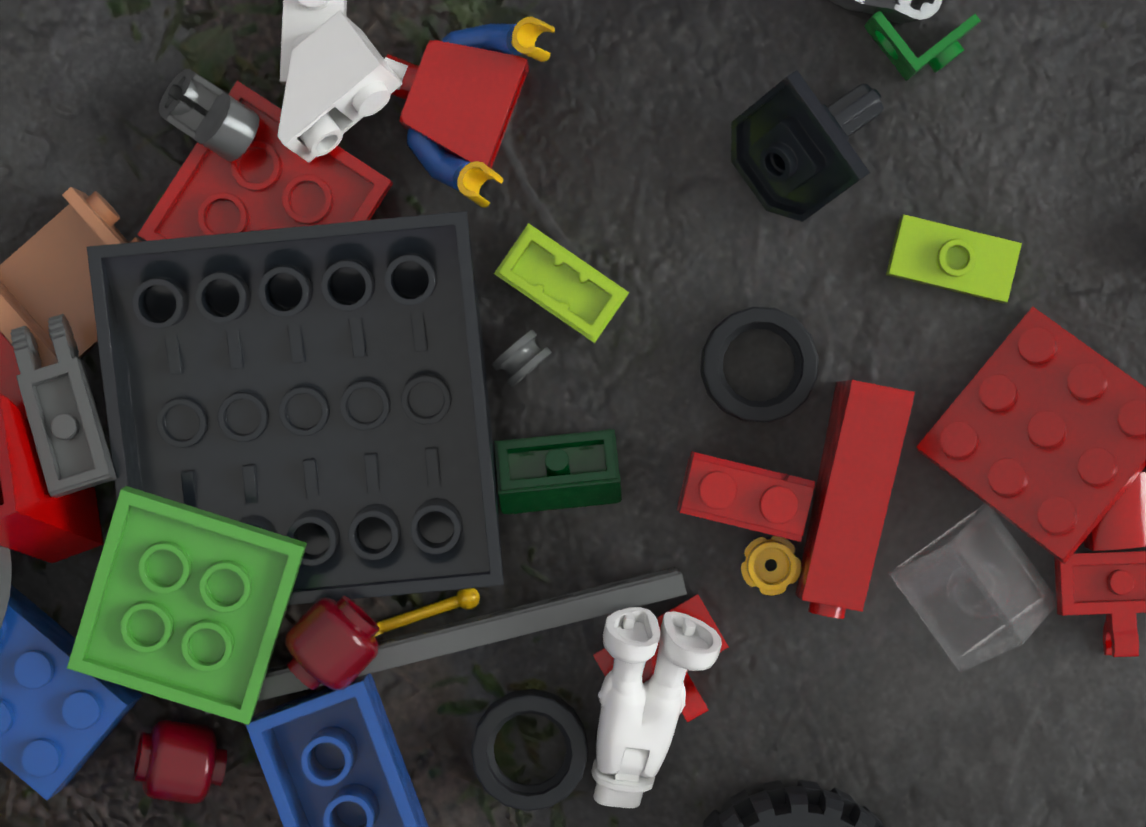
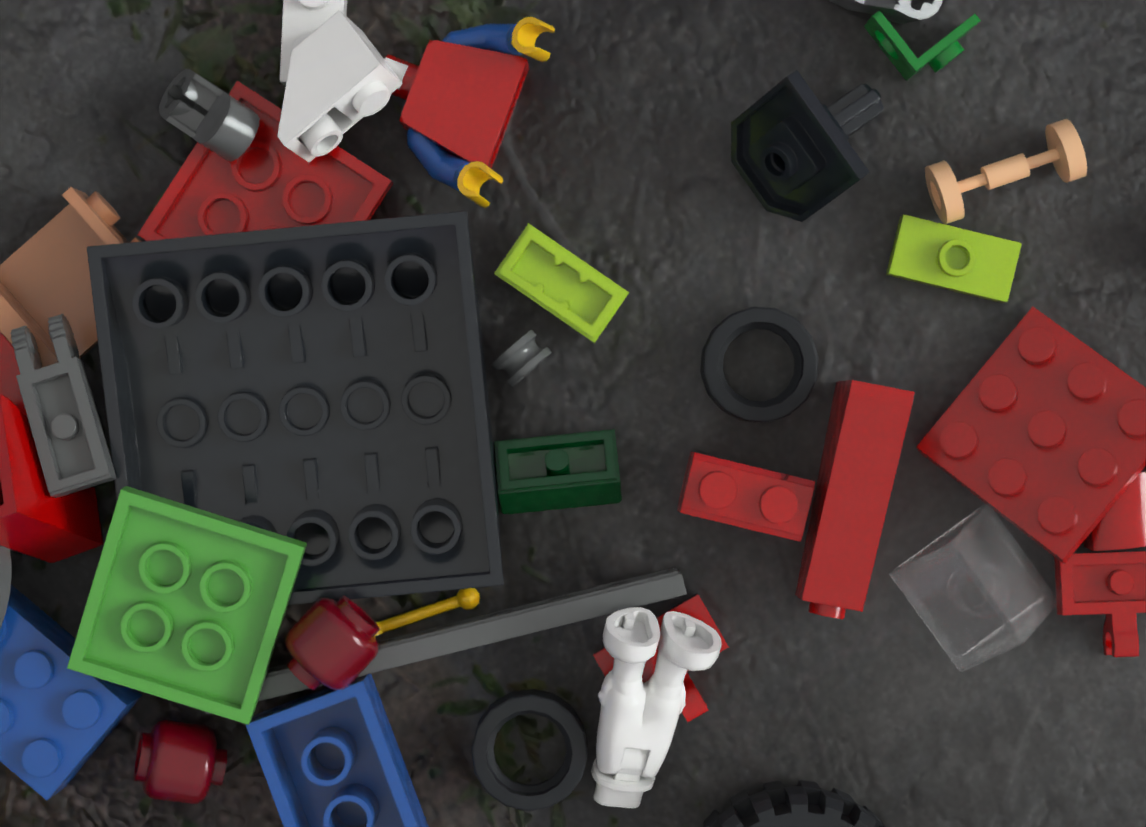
yellow plate [741,536,801,596] -> none
none -> light nougat wheel [925,119,1087,224]

